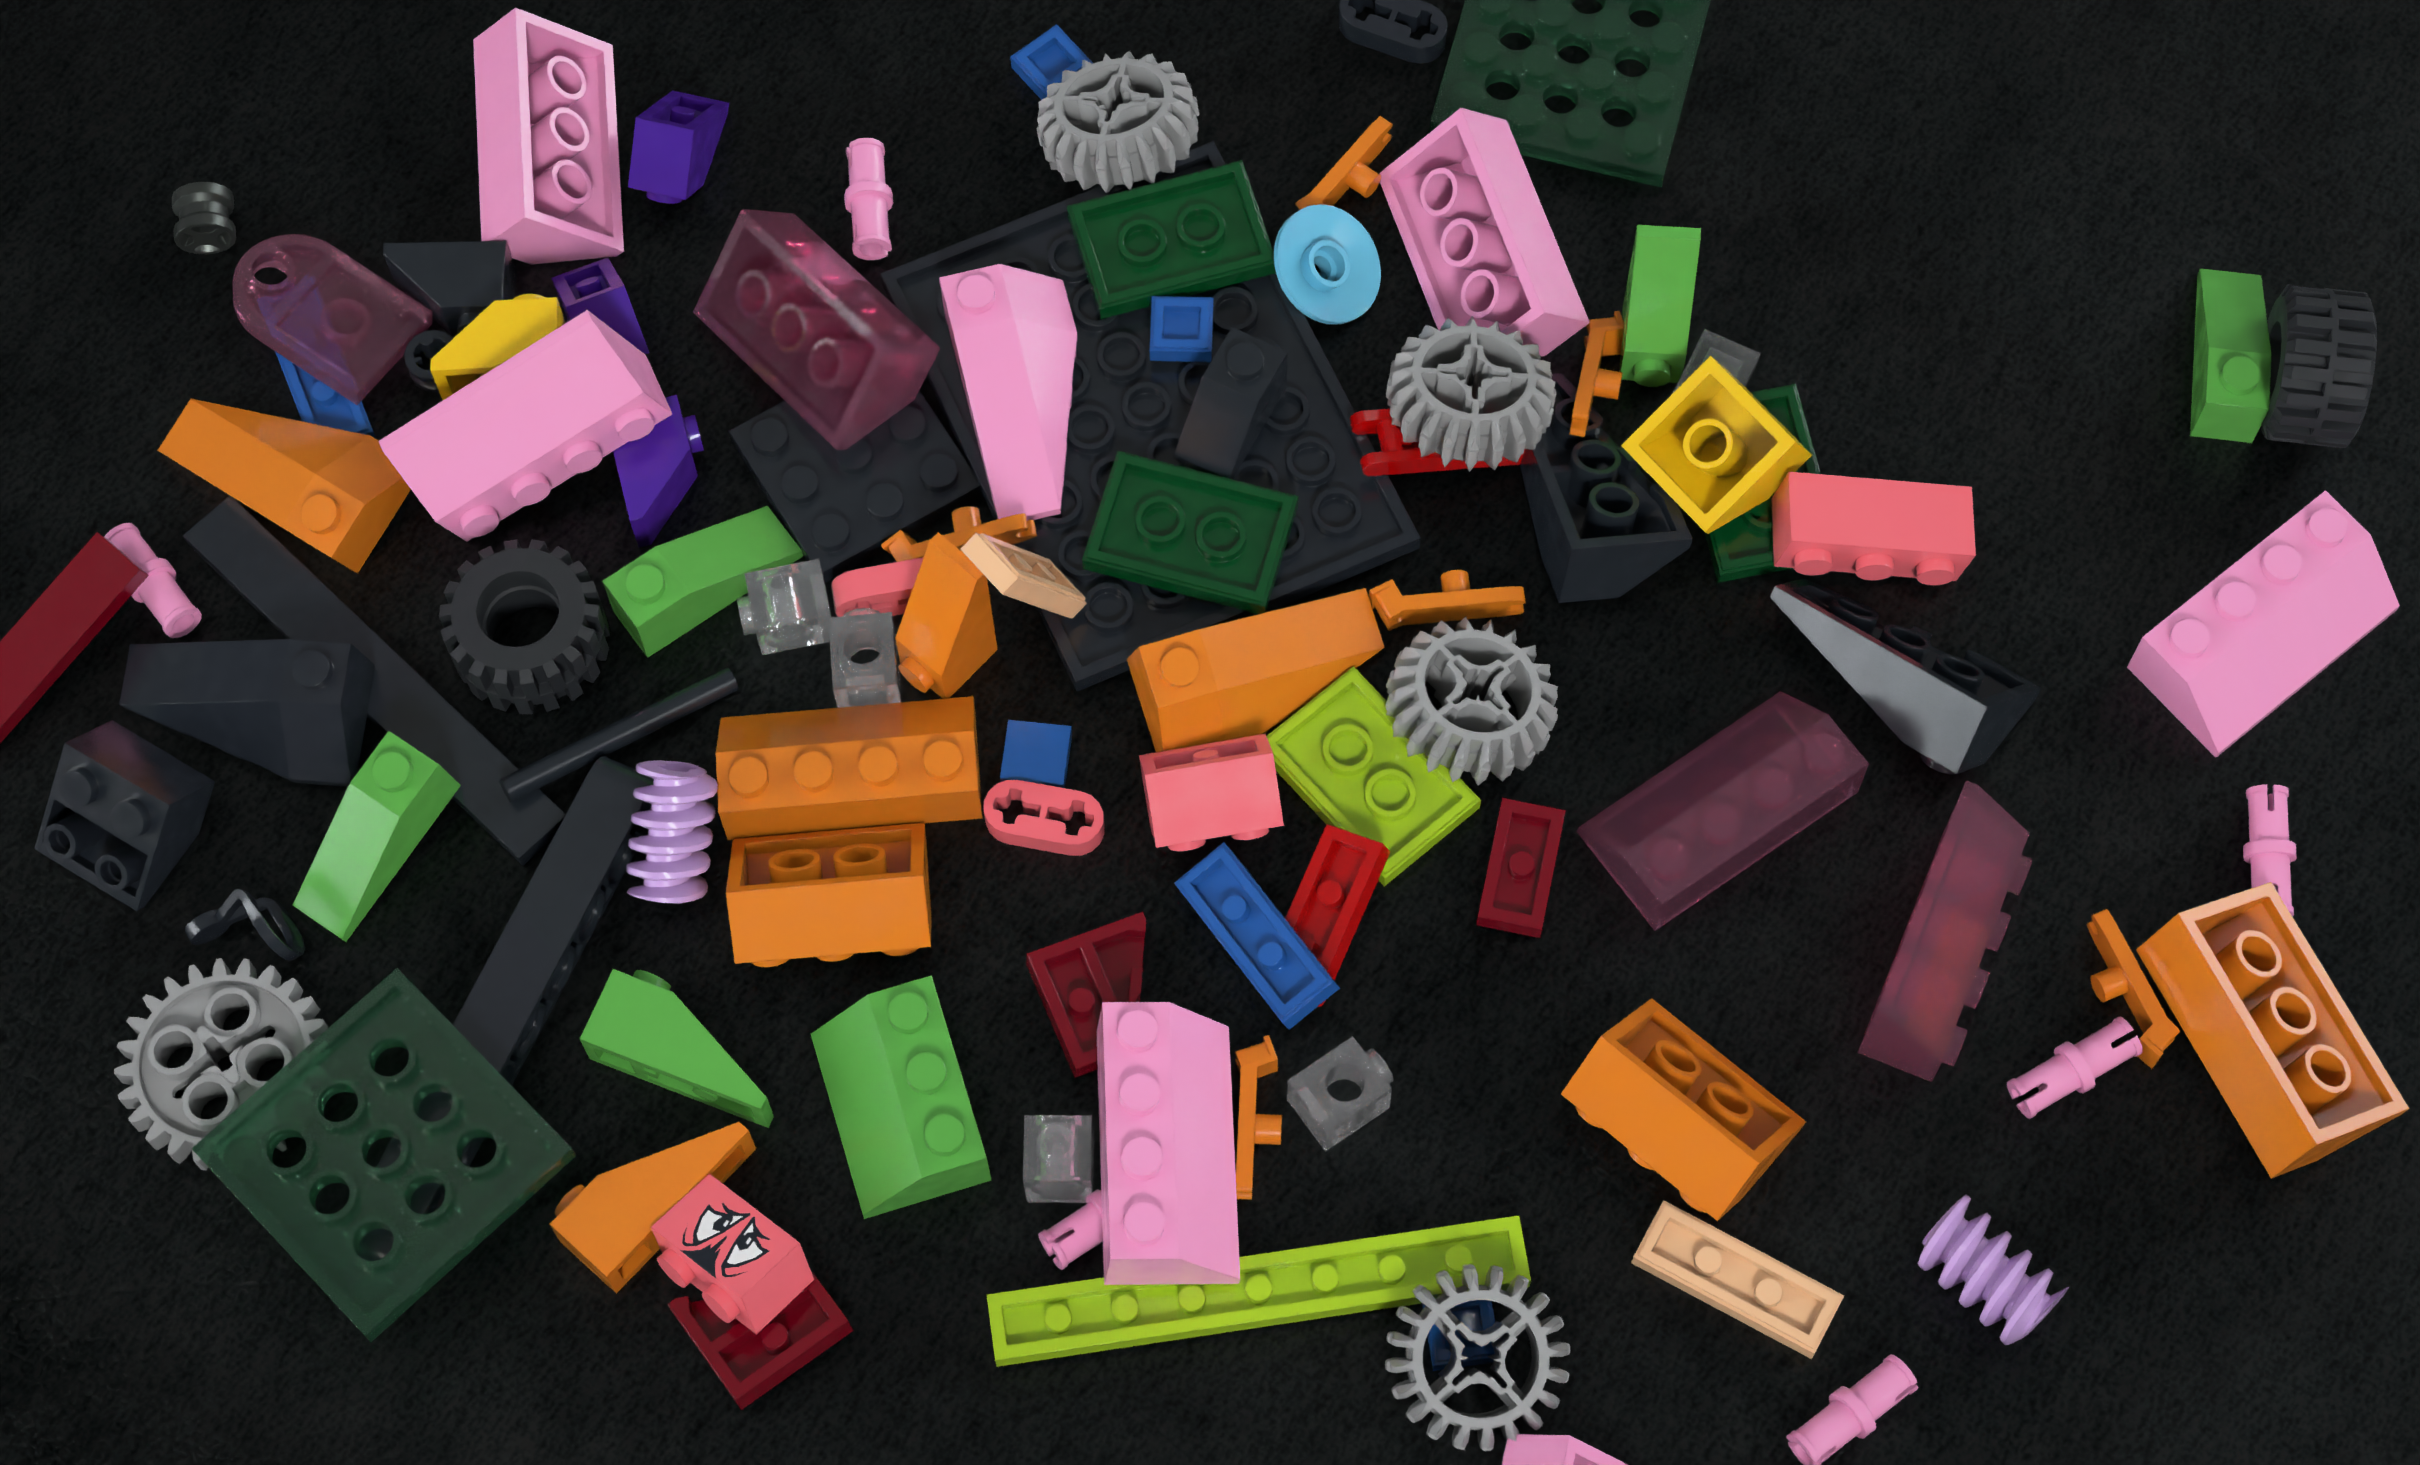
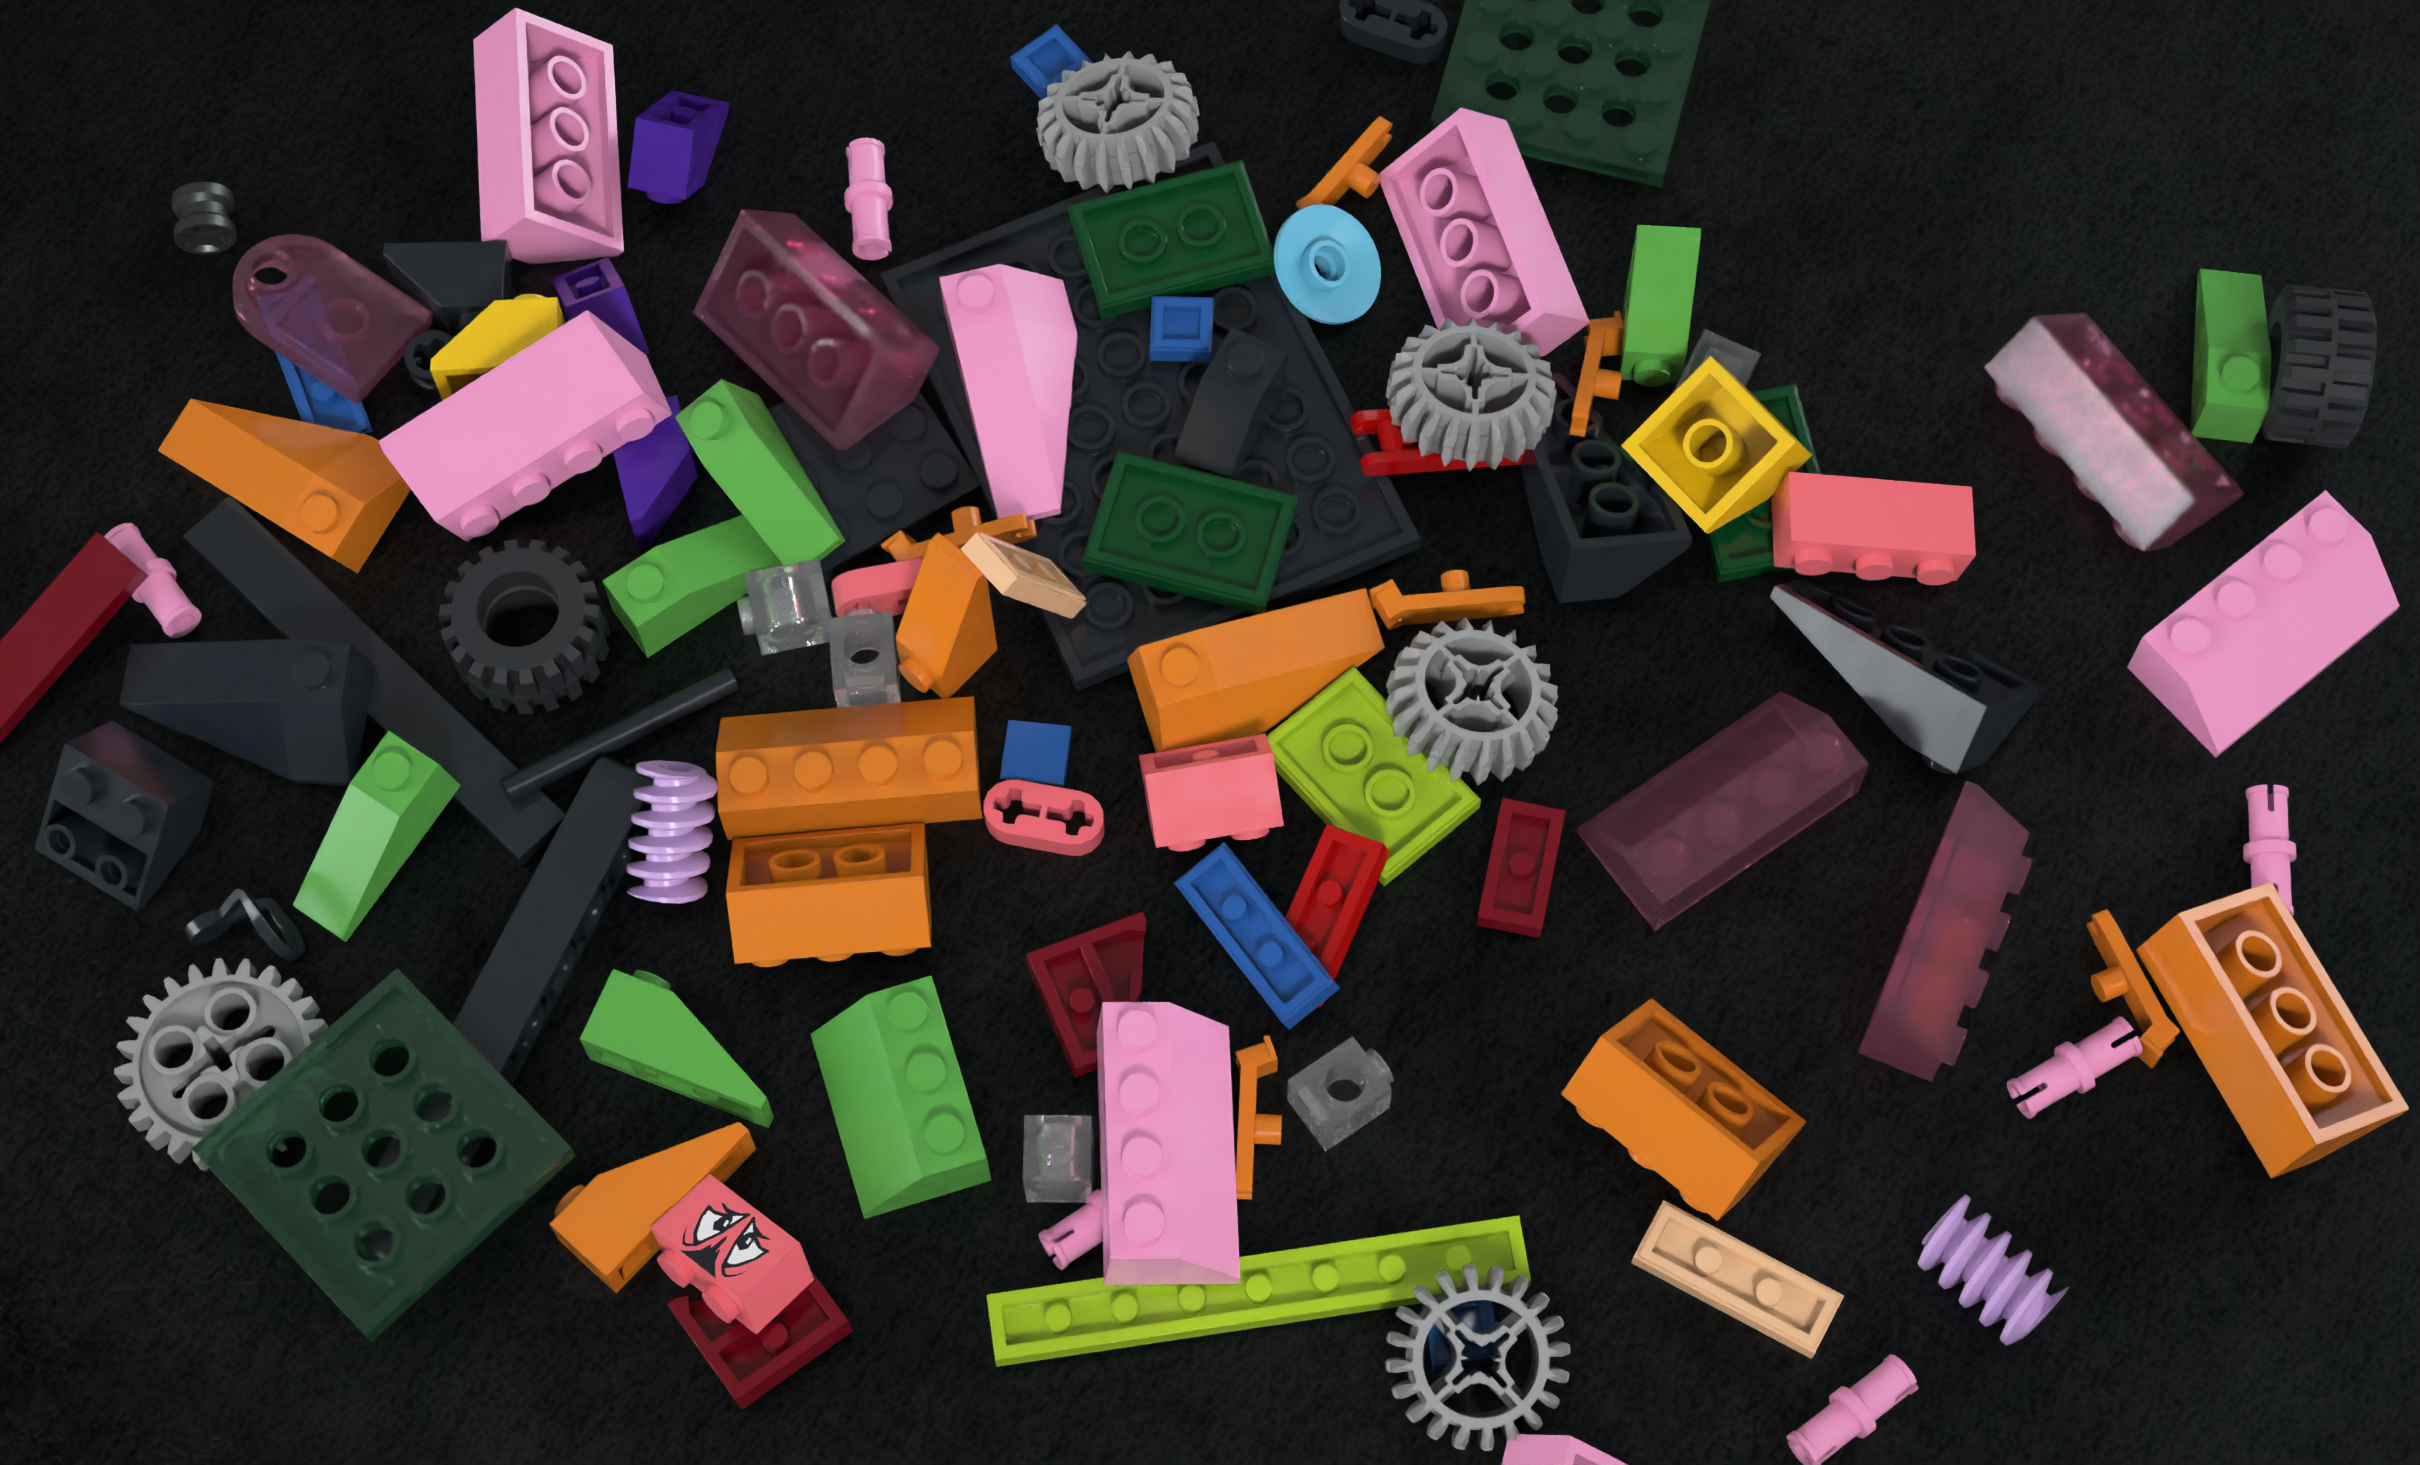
none -> bright green slope [675,379,845,578]
none -> slope [1984,313,2245,552]

